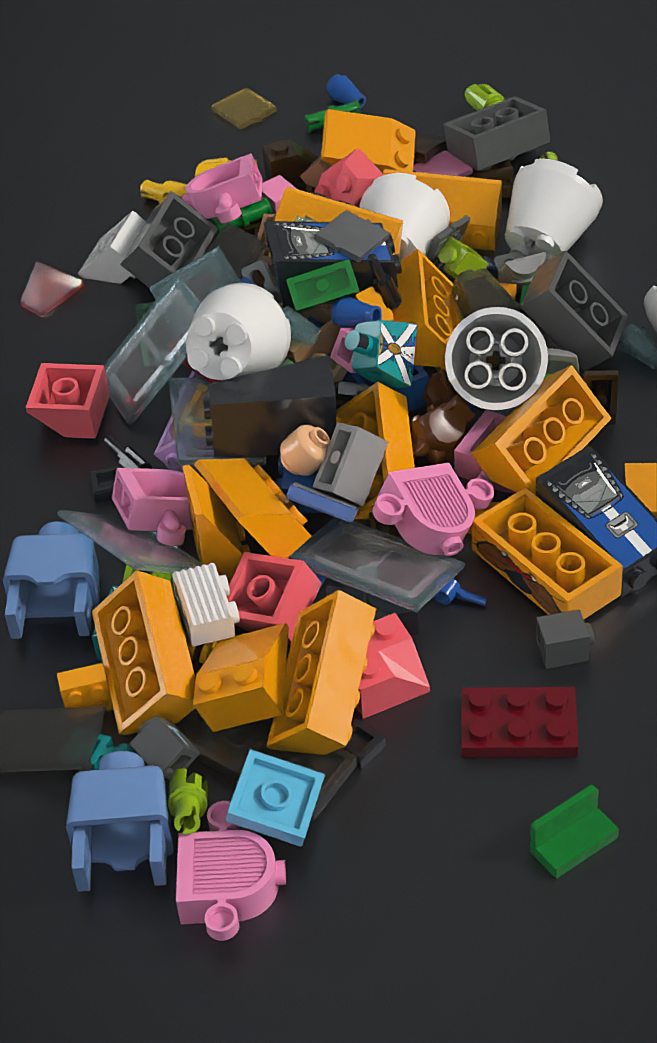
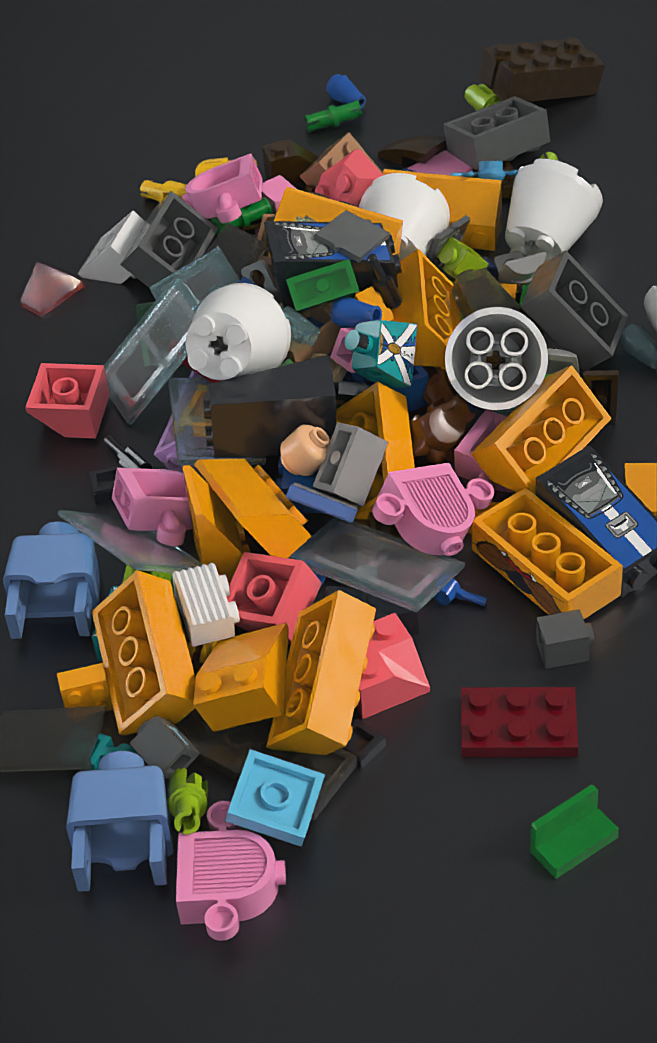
clear yellow piece [212,88,276,129] -> none
light orange slope [321,109,415,173] -> none
none -> dark azure animal [450,161,518,181]
none -> dark brown piece [477,37,605,102]

